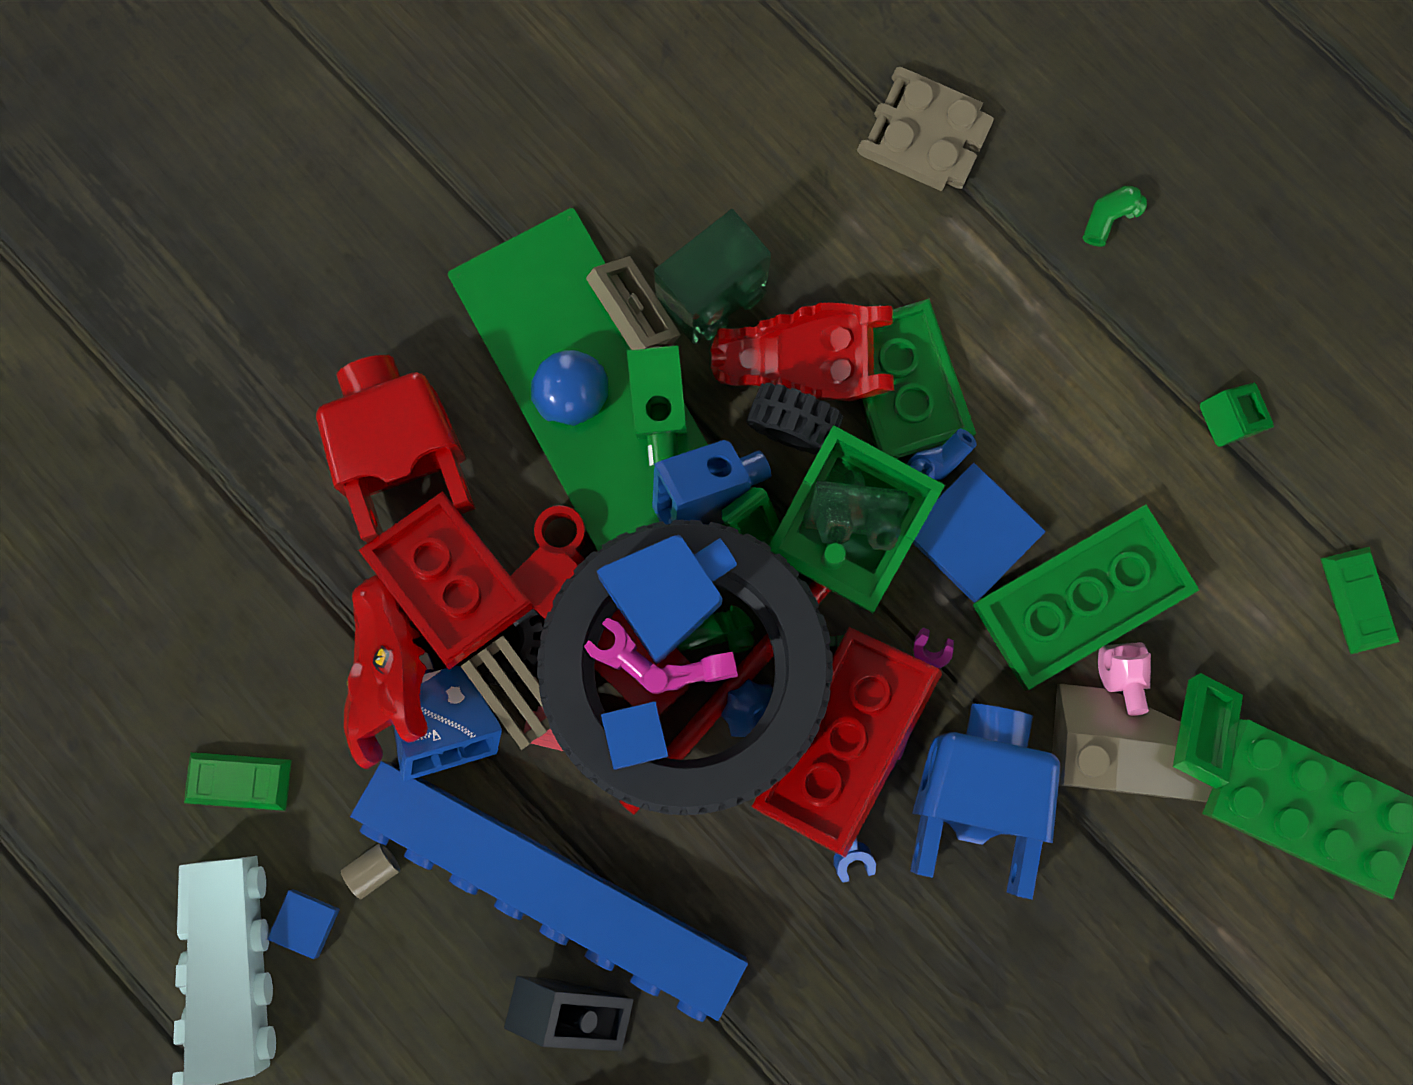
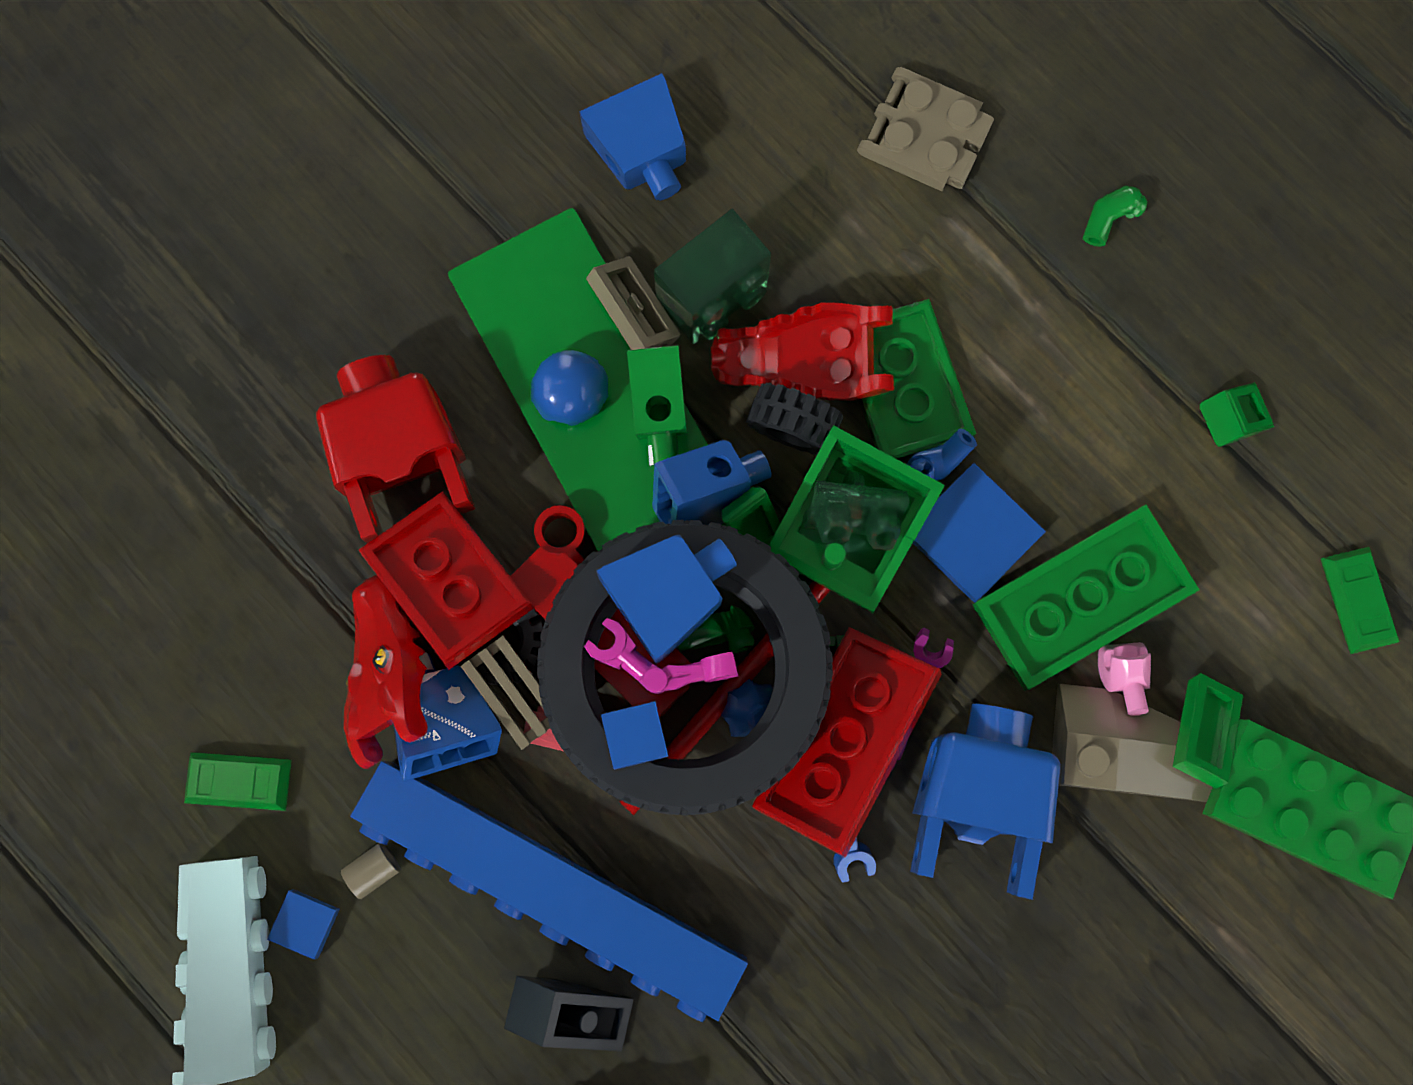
none -> blue torso [579,73,686,200]

